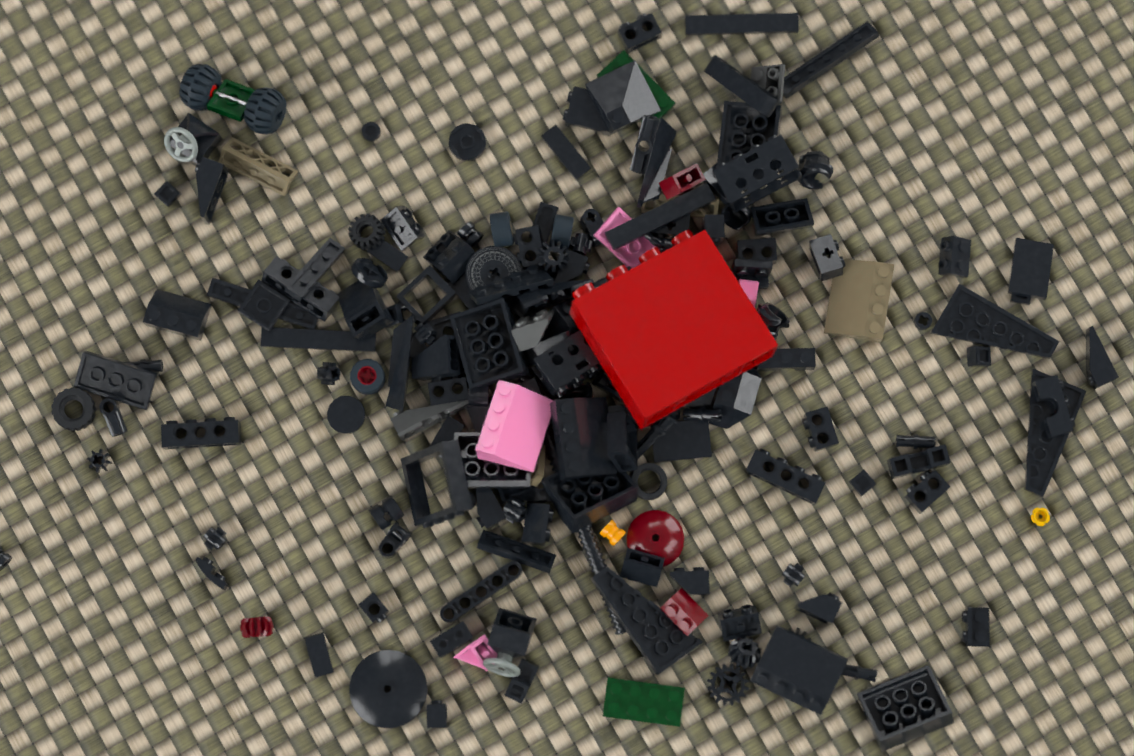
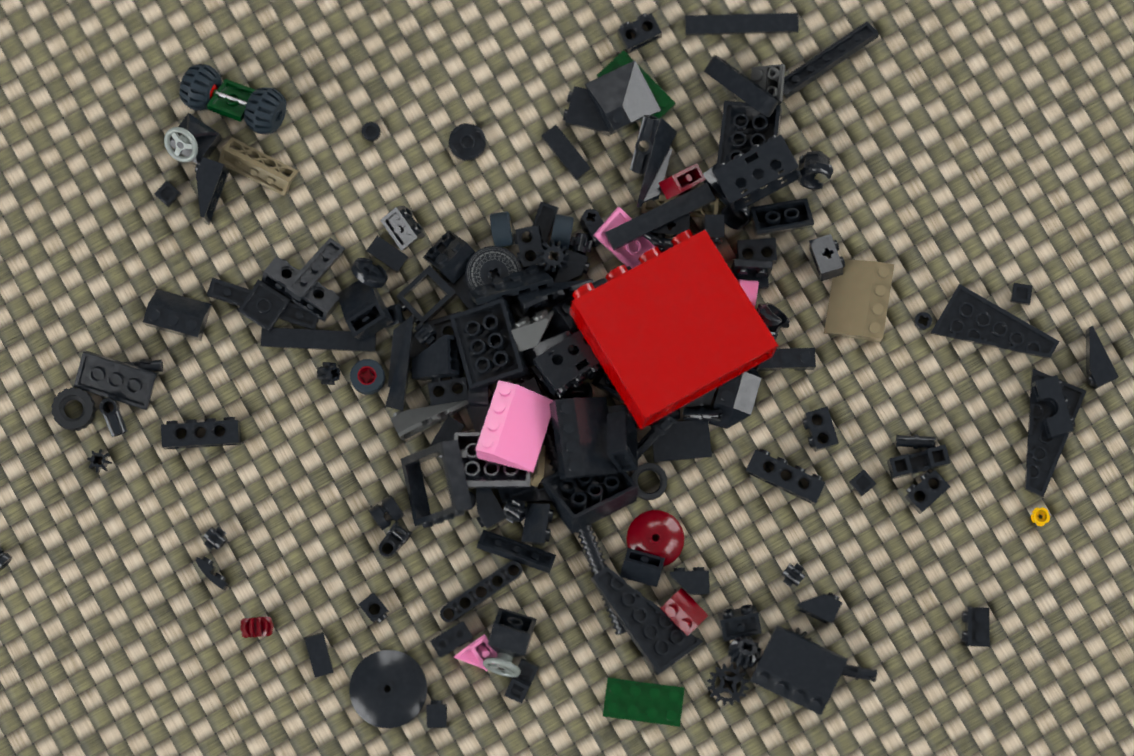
black tile [327,396,365,434] -> none
black tyre [348,213,386,251] -> none
black wheel [457,221,484,248] -> none
light orange wheel [599,520,626,547] -> none
black slope [857,665,954,752] -> none
black bracket [938,236,971,278] -> none
black slope [967,346,991,367] -> none
black tile [1008,238,1054,300] -> none

